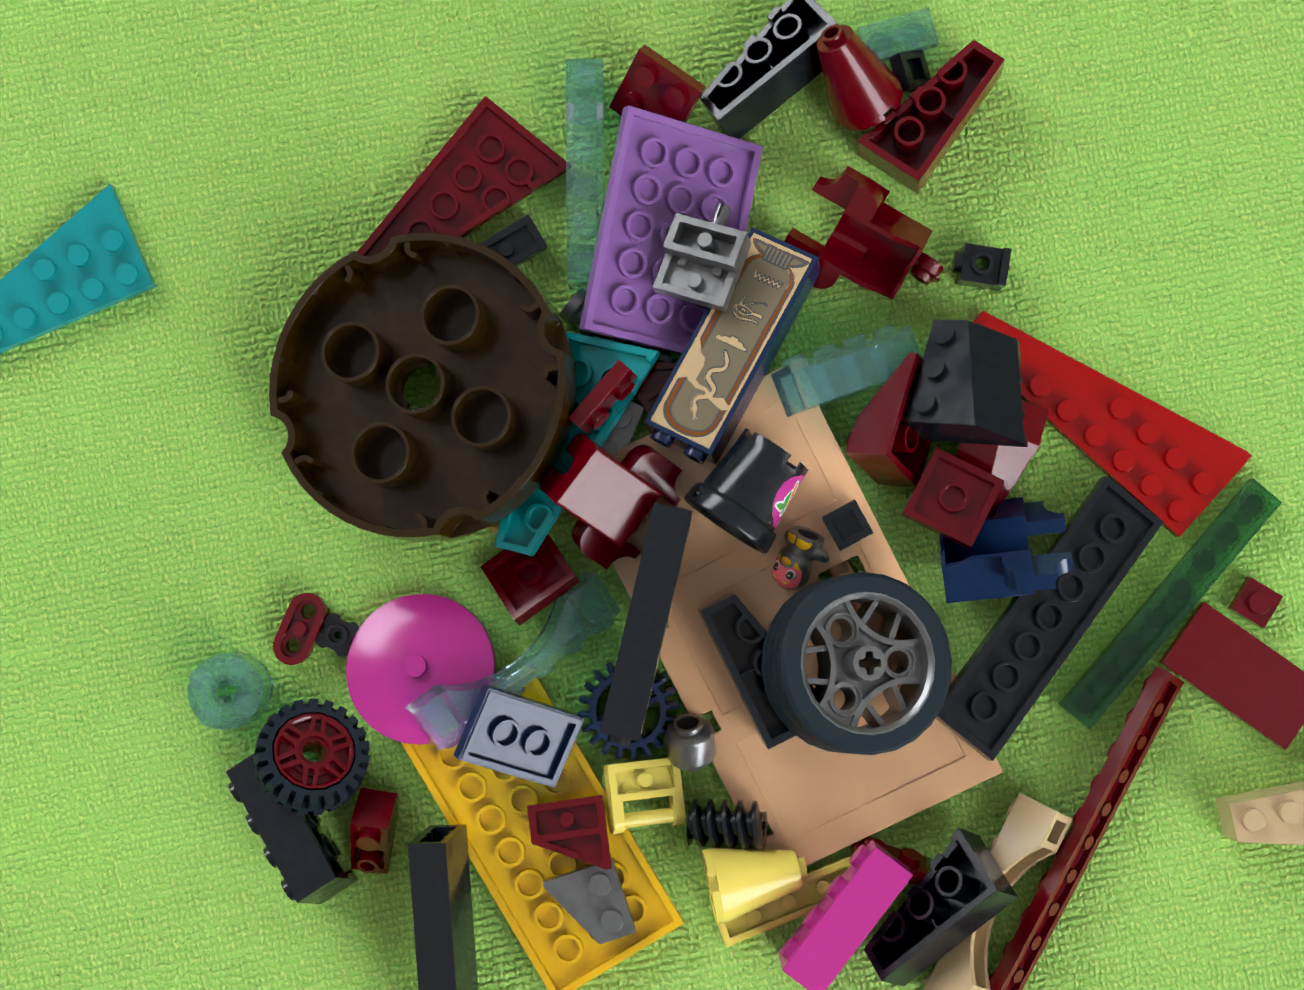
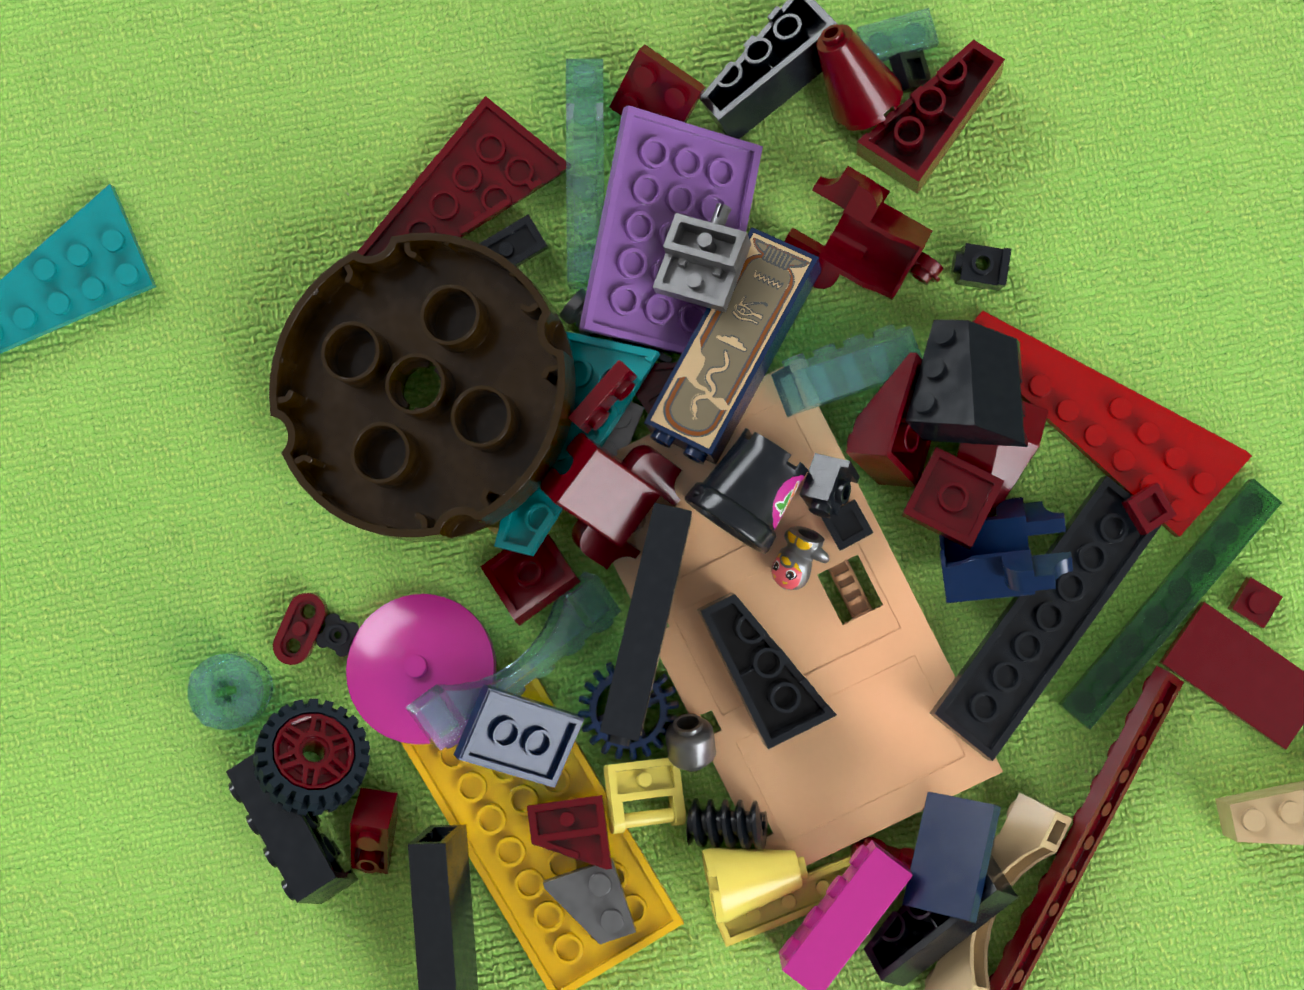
wheel [761,572,952,755] -> none
none -> black brick [800,453,860,518]
none -> dark blue tile [902,792,1001,923]
none -> dark red plate [1122,482,1177,535]

